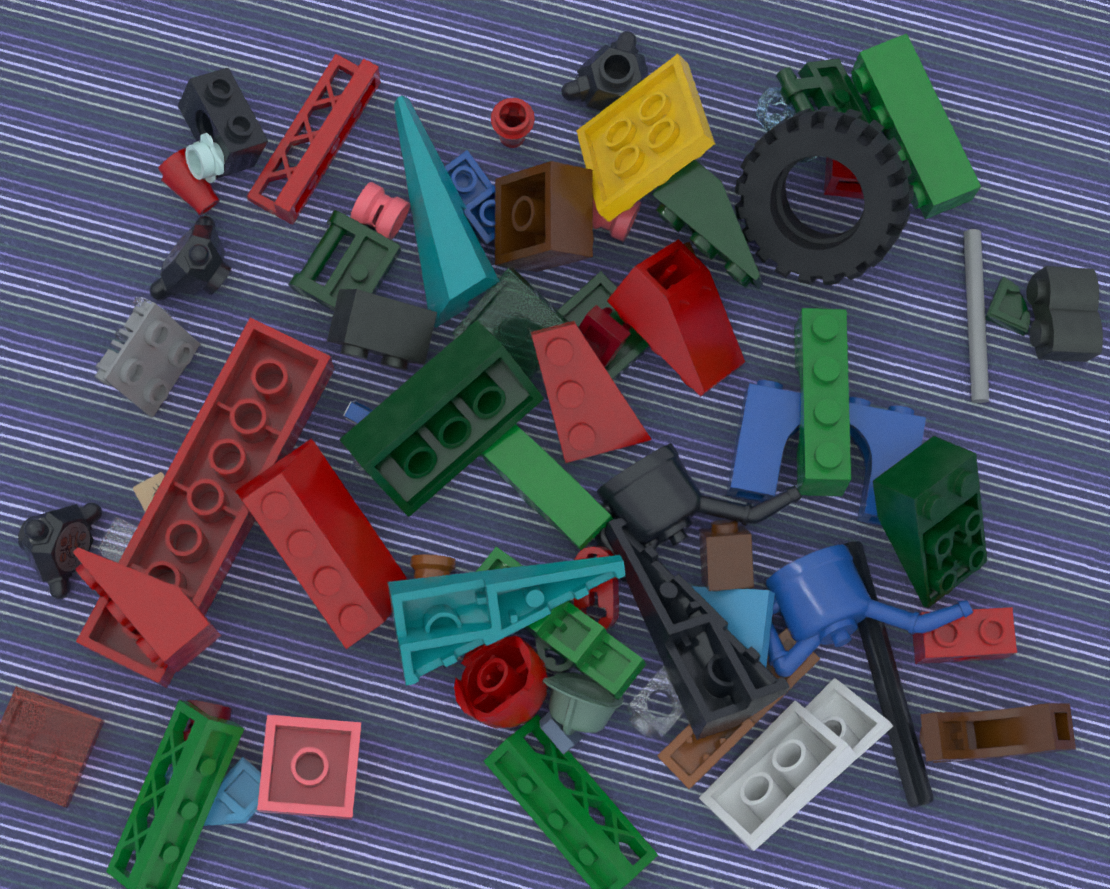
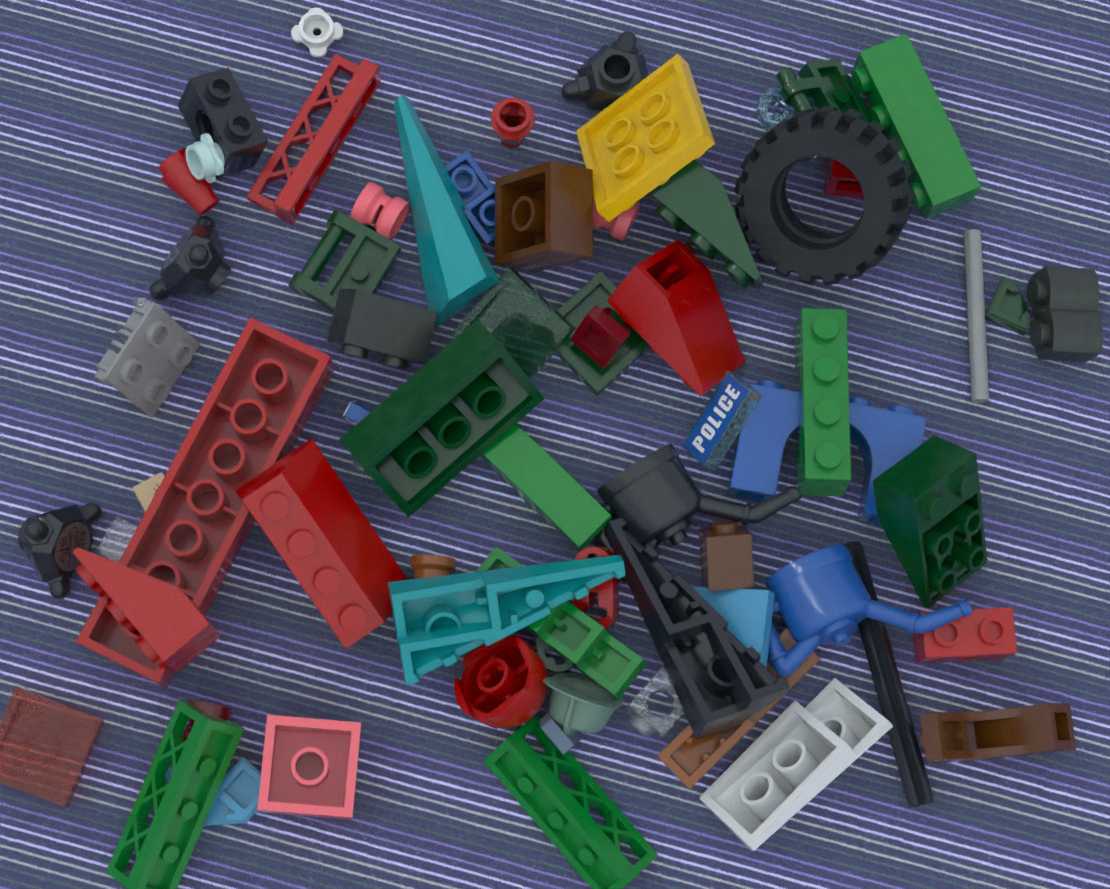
red wing [530,321,652,463] -> none
none -> white plate [291,8,343,58]
none -> tile [681,371,762,471]

